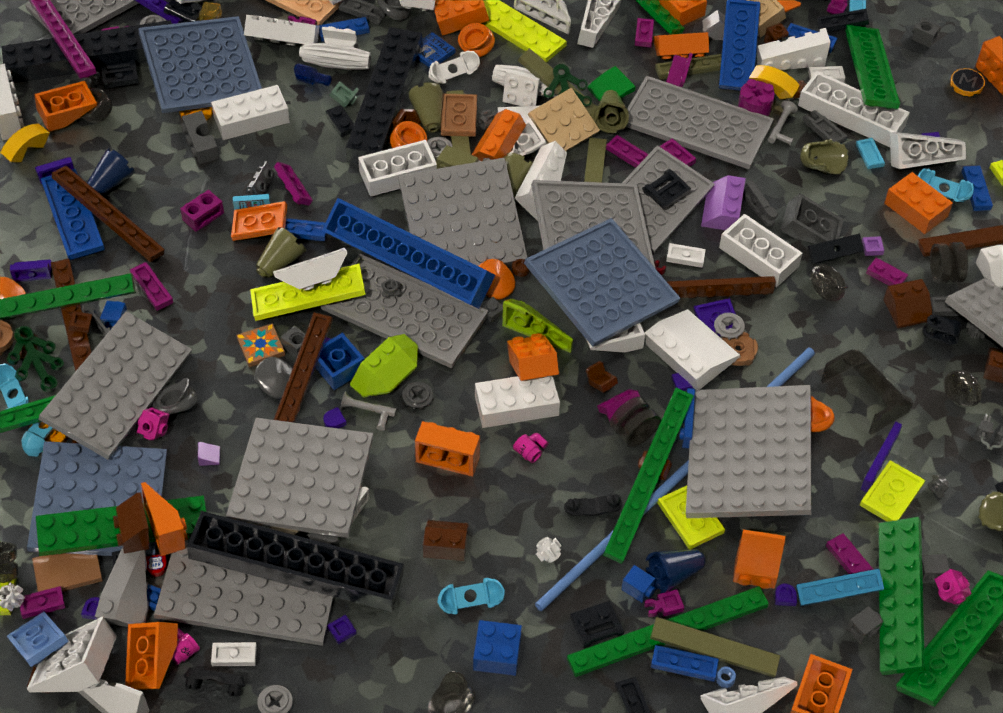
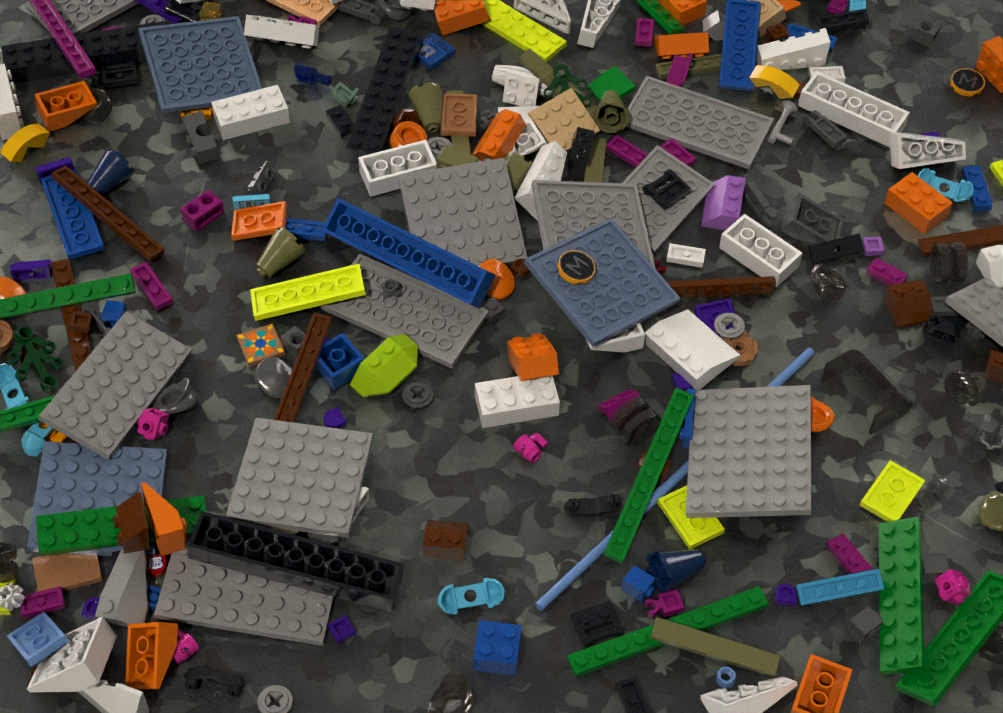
slope [198,442,220,466] -> none
white plate [211,642,257,666] -> none
white wedge [273,248,347,290] -> none
magenta plate [274,162,313,206] -> none
white plate [299,27,371,70] -> none
blue plate [319,17,370,42] -> none
light grey piece [340,390,396,431] -> none
orange brick [415,421,480,477] -> none
white piece [429,51,480,84] -> none
orange piece [458,23,495,57] -> none
lime wedge [502,298,573,353] -> none
white gear [536,537,562,563] -> none
reddish brown bracket [586,361,618,393] -> none
blue plate [651,645,719,682] -> none
orange slope [733,529,785,589] -> none
magenta brick [738,79,775,116] -> none
olive piece [800,139,849,175] -> none
green plate [845,25,900,109] -> none
medium azure tile [856,138,885,169] -> none
dark purple tile [860,421,902,492] -> none
none -> tile [557,250,595,284]
none -> black brick [567,127,595,170]

